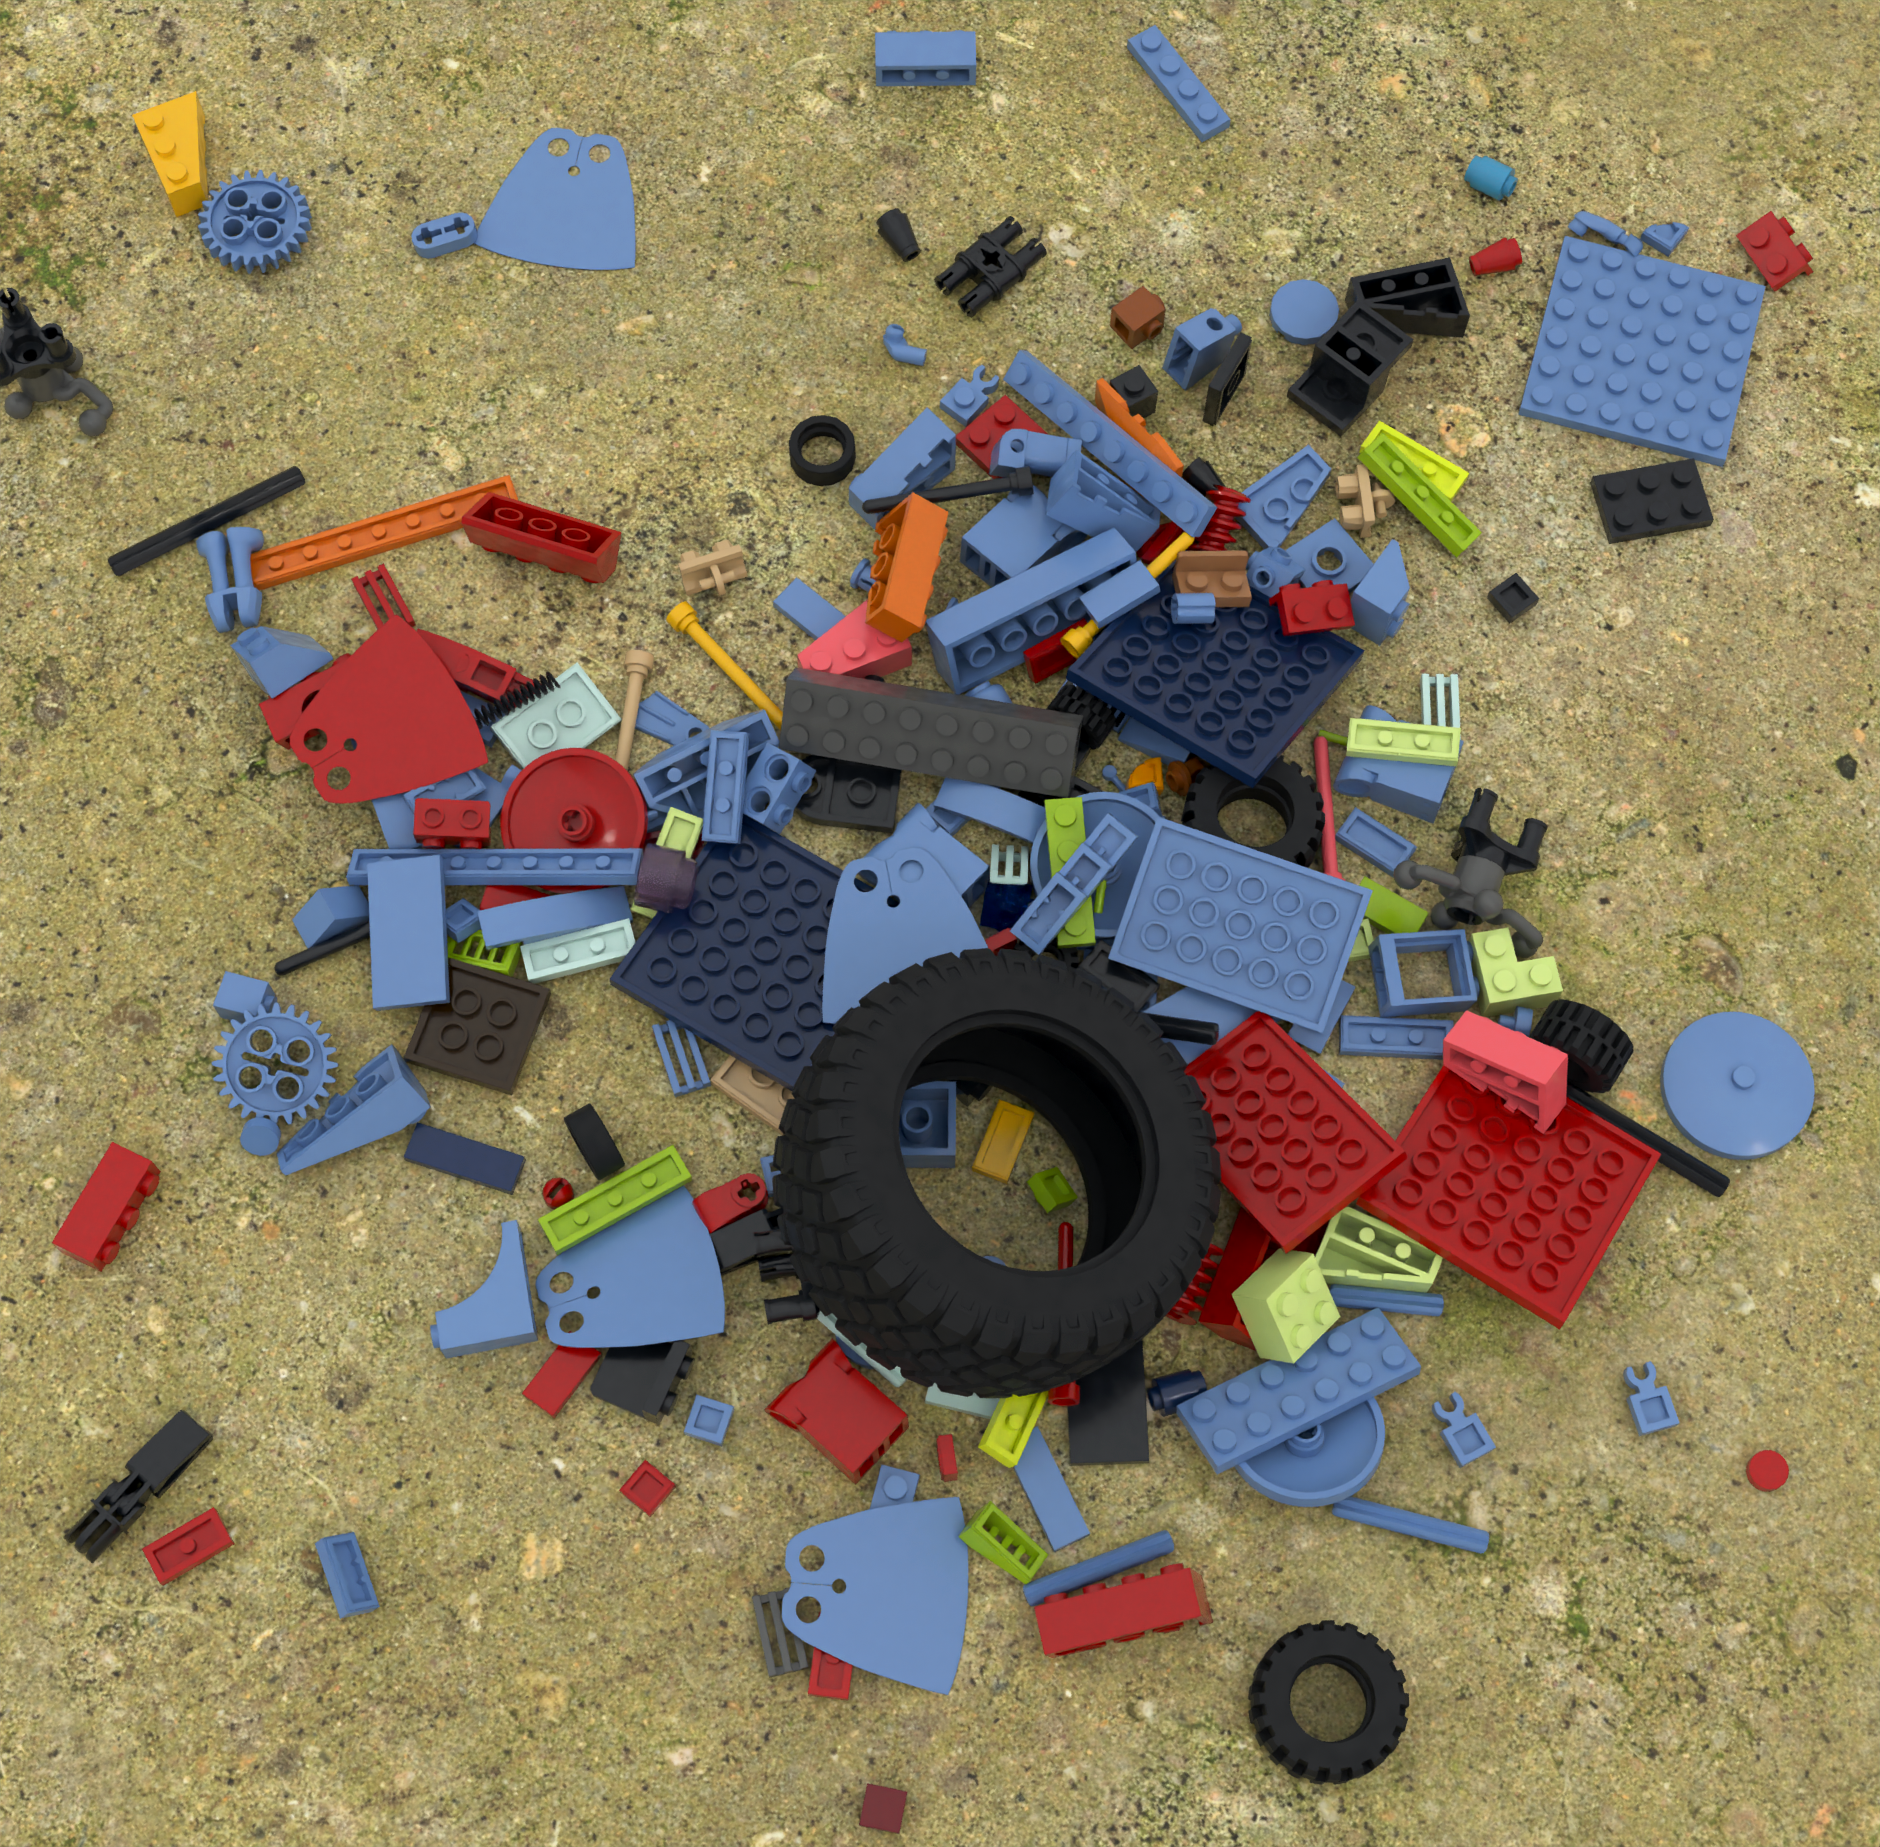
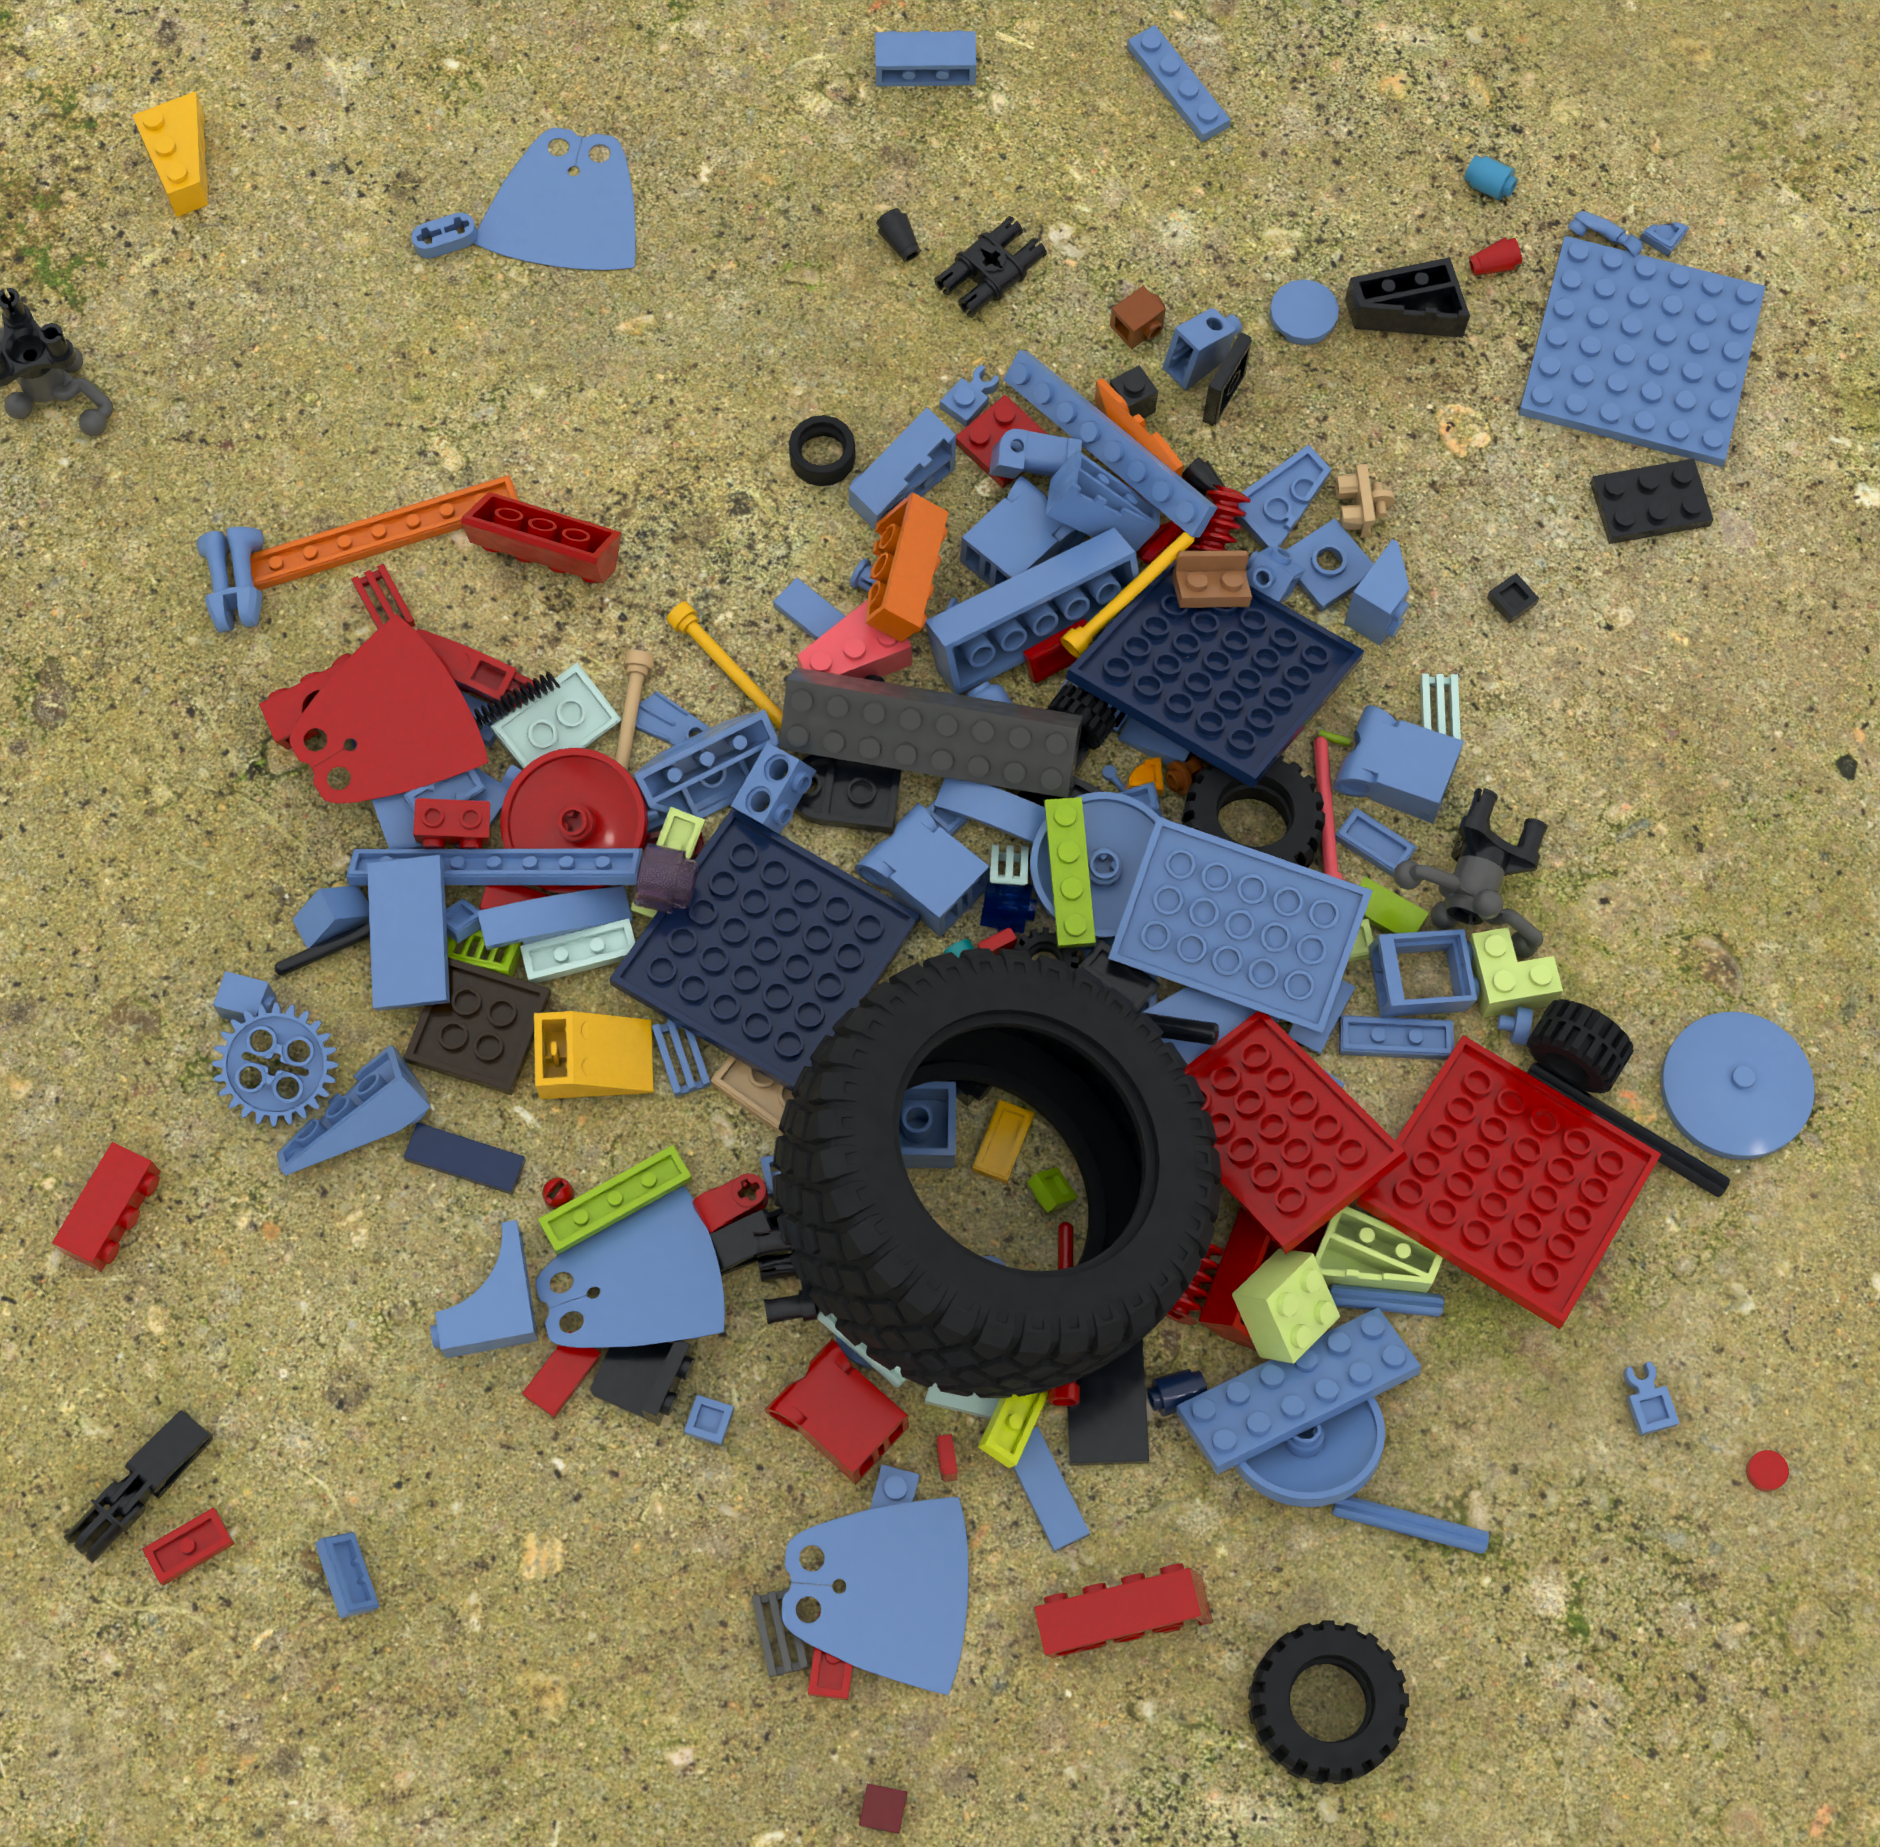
black axle [108,466,305,576] -> none
medium blue gear [198,170,312,274] -> none
medium blue slope [230,626,333,699] -> none
medium blue tile [240,1117,281,1156] -> none
black tyre [564,1103,625,1180] -> none
red tile [619,1460,676,1517] -> none
tan hips [678,539,748,596] -> none
medium blue tile [702,730,750,844] -> none
medium blue piece [822,847,988,1024] -> none
black piece [862,466,1034,514] -> none
medium blue arm [883,324,927,366] -> none
lime slope [958,1501,1049,1584] -> none
medium blue slope [1010,813,1139,955] -> none
medium blue axle [1023,1530,1174,1606] -> none
medium blue tile [1079,560,1161,629] -> none
lime piece [1093,880,1107,913] -> none
medium blue piece [1171,593,1216,624] -> none
red bracket [1269,580,1355,636] -> none
black bracket [1287,299,1414,437] -> none
yellowish green tile [1346,718,1461,767] -> none
lime plate [1357,433,1482,558] -> none
neon yellow plate [1359,420,1469,502] -> none
medium blue plate [1432,1392,1496,1468] -> none
coral wedge [1443,1010,1568,1134] -> none
red bracket [1736,211,1814,292] -> none
none -> yellow slope [534,1011,654,1100]

